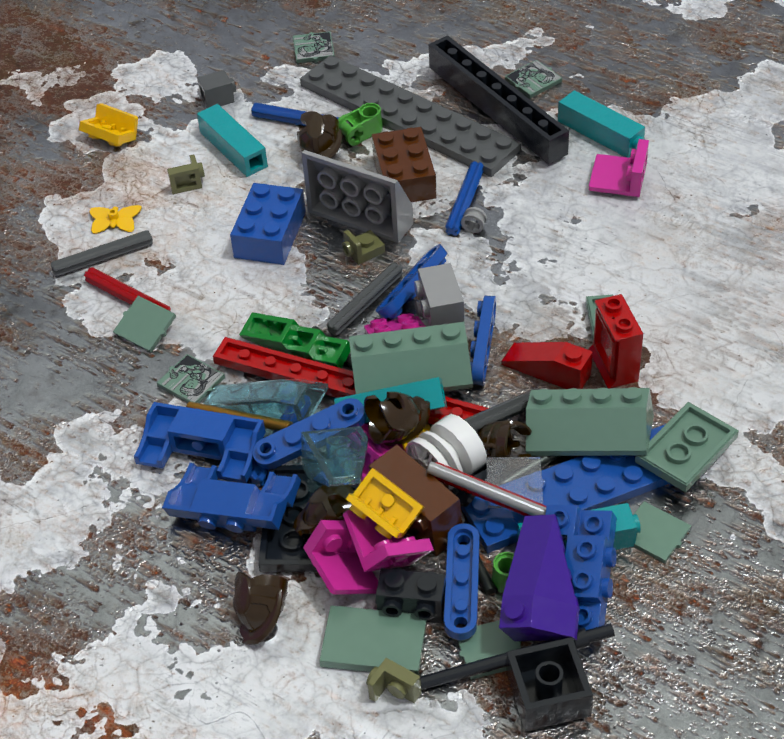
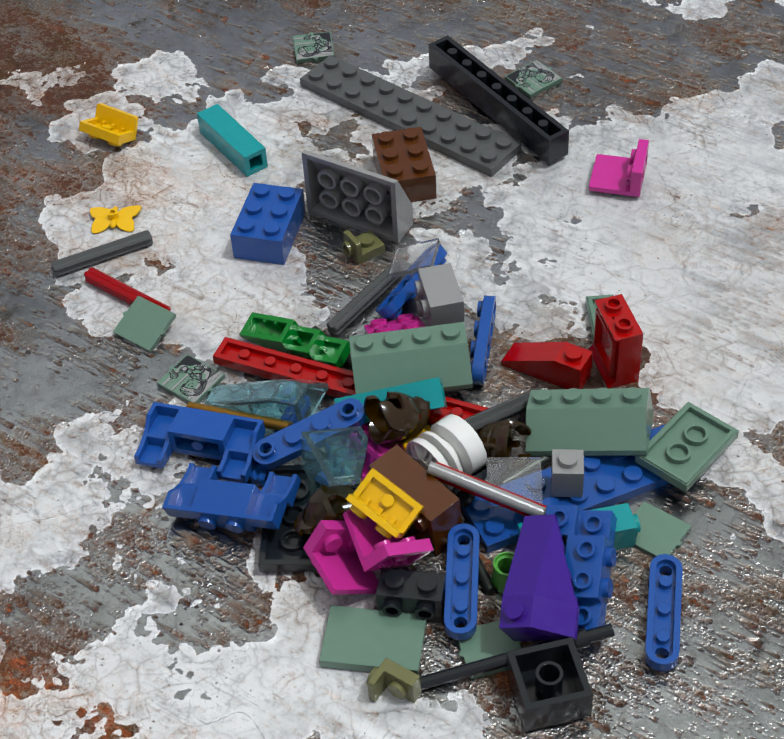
olive bracket [167,154,205,194] -> none
dark grey brick [197,70,236,108] -> none
dark brown helmet [233,571,288,645] -> none
blue axle [251,103,339,126] -> none
dark brown helmet [297,111,342,158] -> none
bright green piece [338,103,383,146] -> none
blue axle [445,161,484,236] -> none
light grey bush [461,207,487,233] -> none
teal brick [558,90,645,158] -> none
none -> clear piece [389,238,440,278]
none -> light grey brick [551,449,584,497]
none -> blue plate [645,554,683,671]

